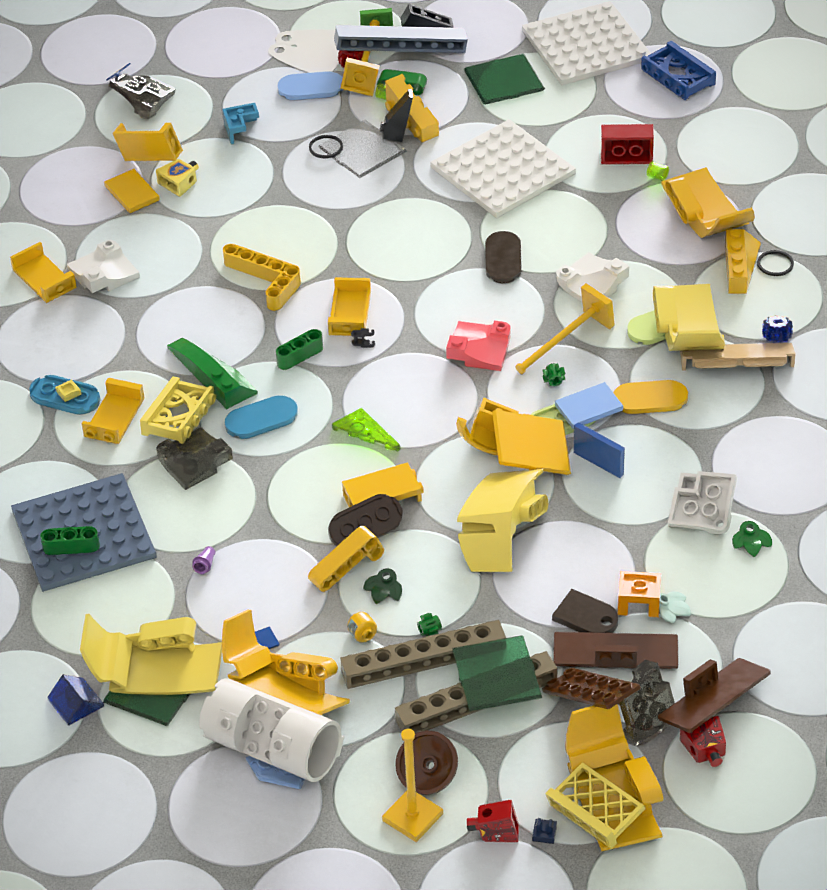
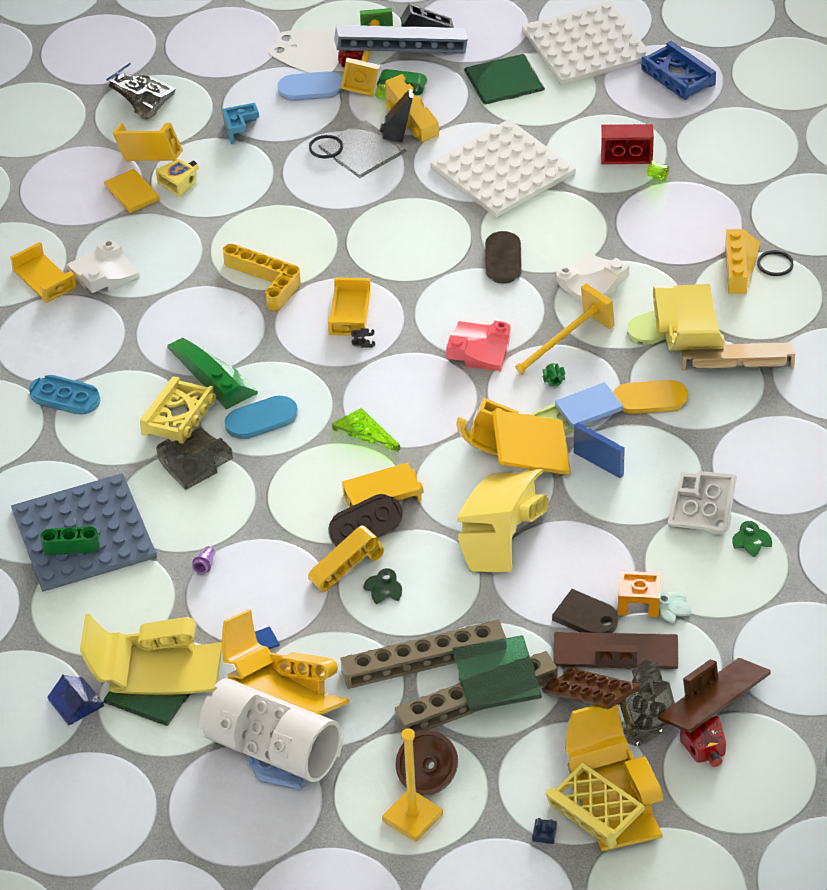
light yellow tile [55,379,81,402] -> none
yellow panel [82,378,145,444] -> none
green beam [276,329,323,370] -> none
yellow head [347,612,377,642] -> none
green gear [417,613,442,636] -> none
red torso [467,800,519,842] -> none
yellow beam [661,167,755,238] -> none
clear blue gear [762,315,793,343] -> none

